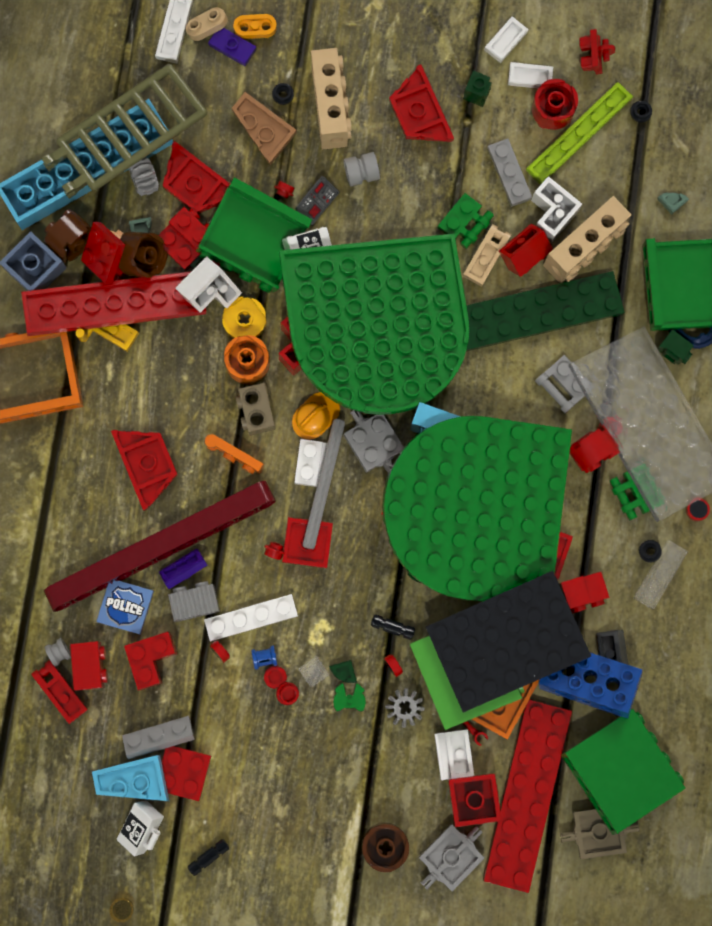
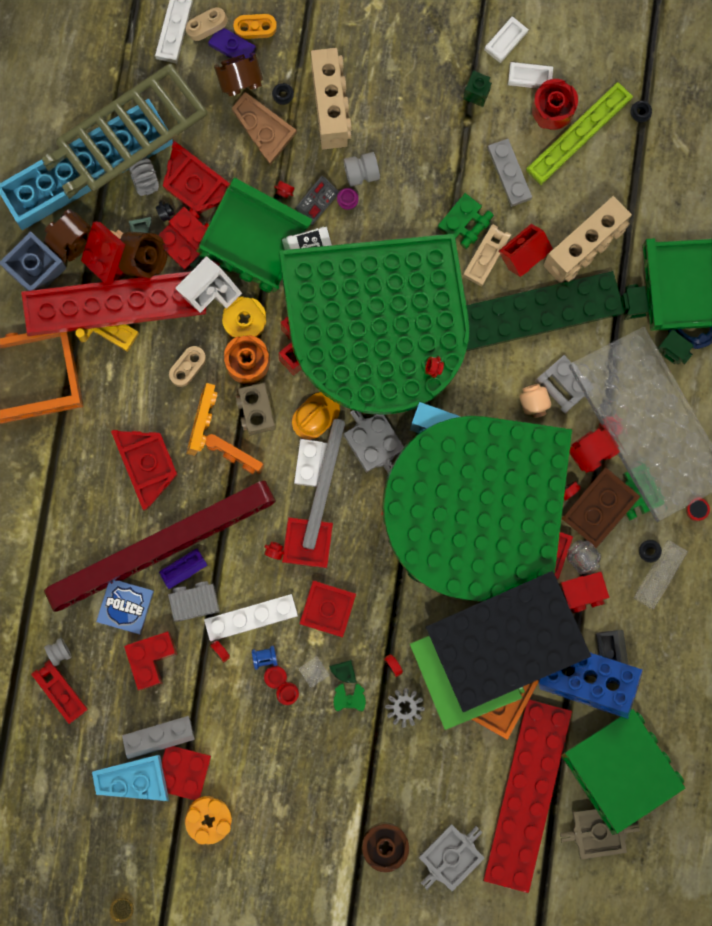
red brick [70,641,108,691] -> none
white piece [117,800,164,856] -> none
black axle [188,839,229,876] -> none
black axle [371,614,415,640] -> none
red wing [389,64,454,142] -> none
white plate [434,729,474,780] -> none
red brick [448,773,502,827] -> none
red hand [462,721,488,746] -> none
white brick [531,176,582,244] -> none
red hips [579,29,615,75] -> none
sand green tile [657,192,689,215] -> none
none -> black plate [155,200,175,222]
none -> tan plate [169,346,206,387]
none -> light orange plate [185,796,232,845]
none -> light orange plate [186,383,218,456]
none -> reddish brown brick [214,53,263,96]
none -> red plate [299,581,356,638]
none -> magenta plate [337,188,359,210]
none -> red plate [425,356,444,378]
none -> light nougat head [519,384,551,418]
none -> reddish brown plate [562,467,641,548]
none -> red tile [564,481,581,501]
none -> clear head [567,540,601,574]
none -> dark green window [621,284,650,320]

